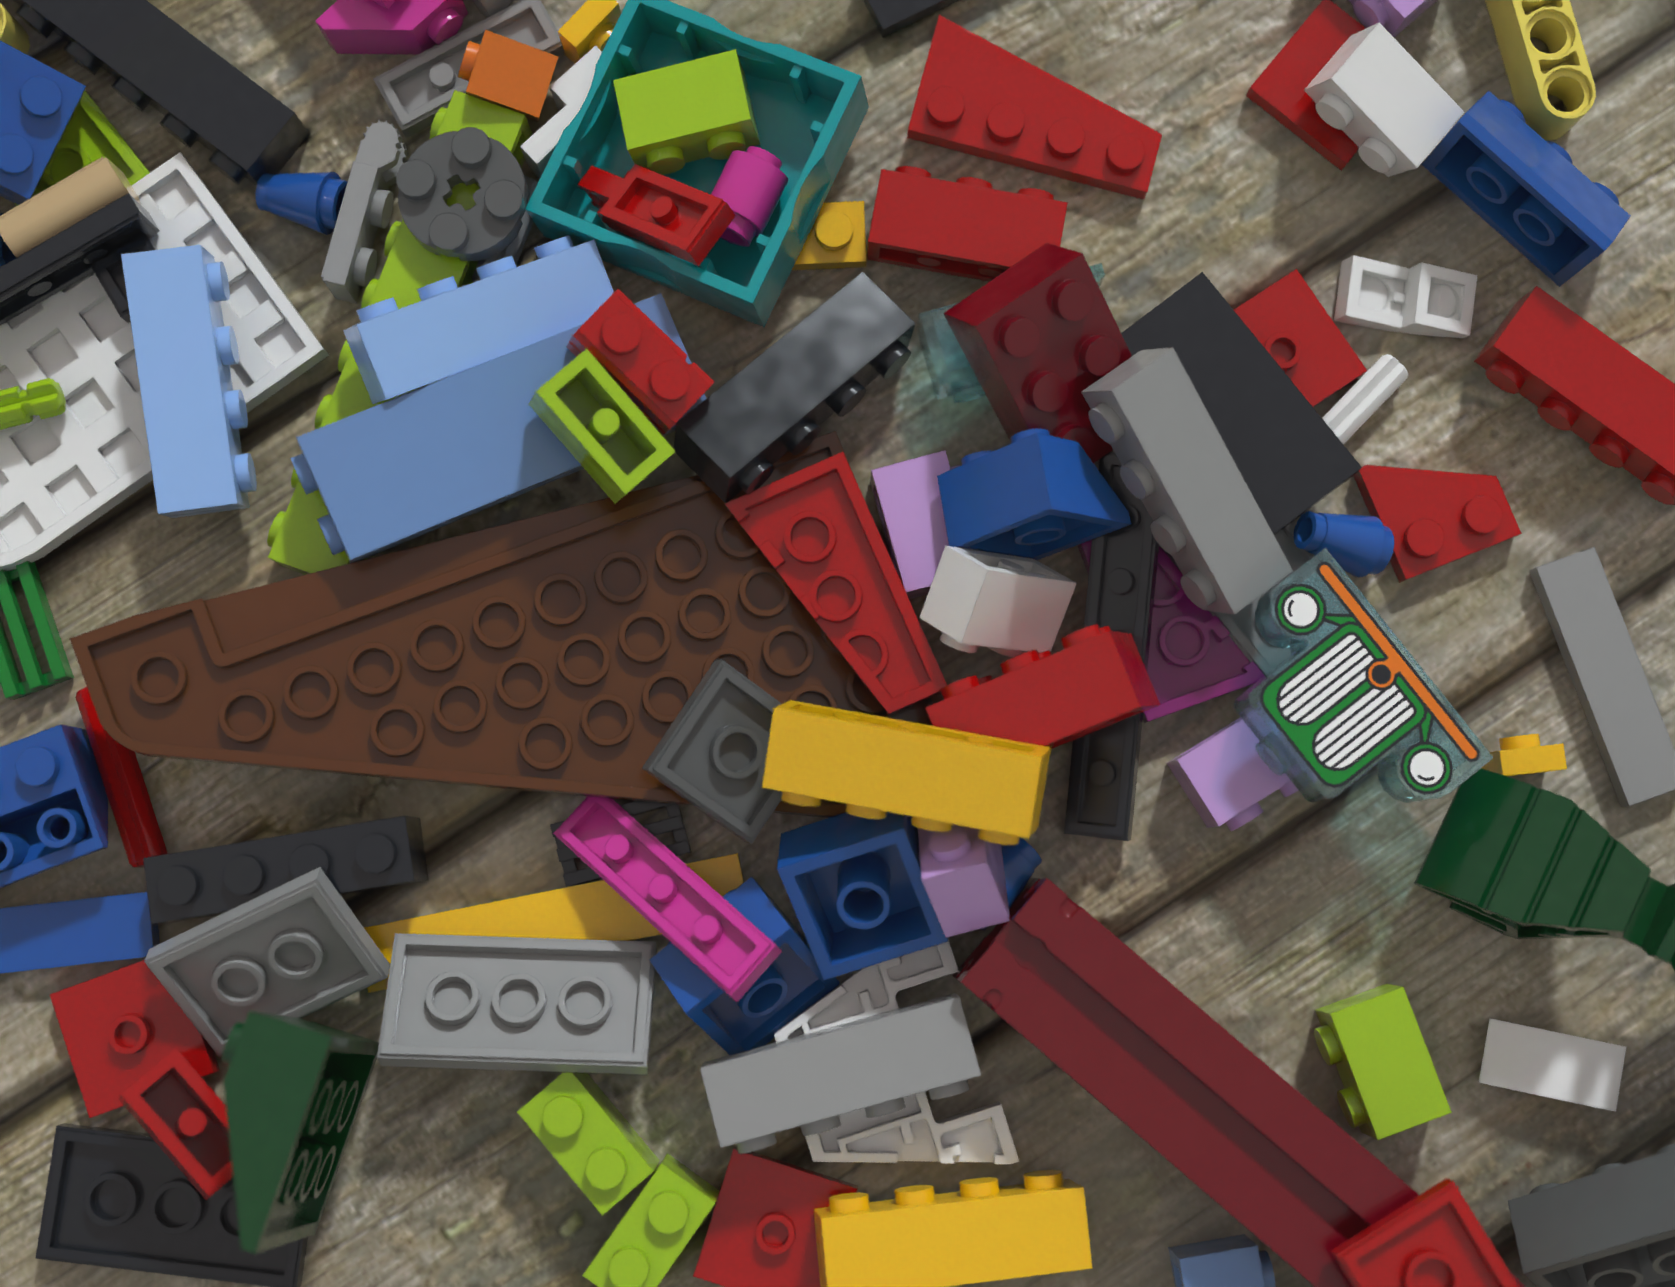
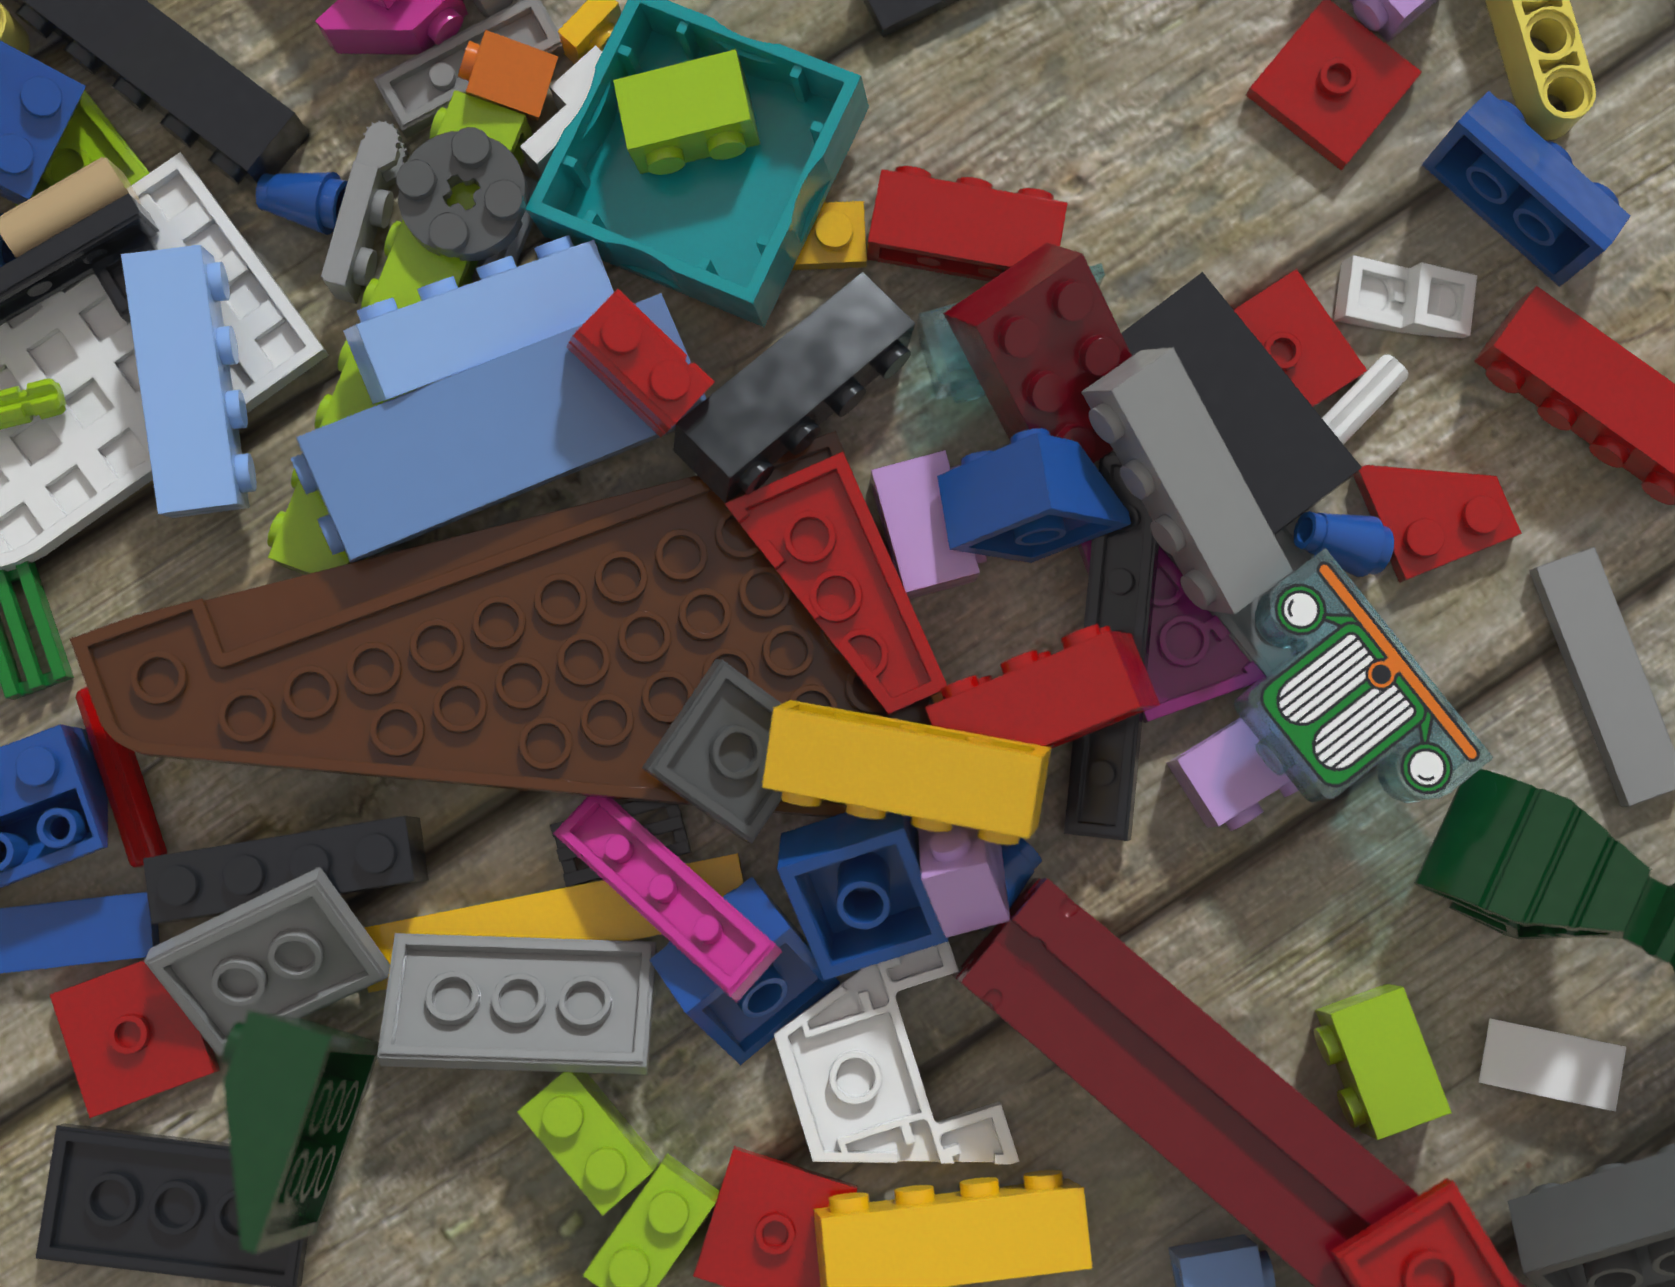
red brick [119,1048,233,1200] -> none
lime brick [528,349,676,504] -> none
red hinge [577,164,736,266] -> none
light grey brick [700,993,981,1154] -> none
dark pink brick [711,146,788,247] -> none
red wing [907,15,1162,200] -> none
white brick [919,545,1077,657] -> none
white brick [1304,23,1465,177] -> none
yellow plate [1480,734,1567,777] -> none

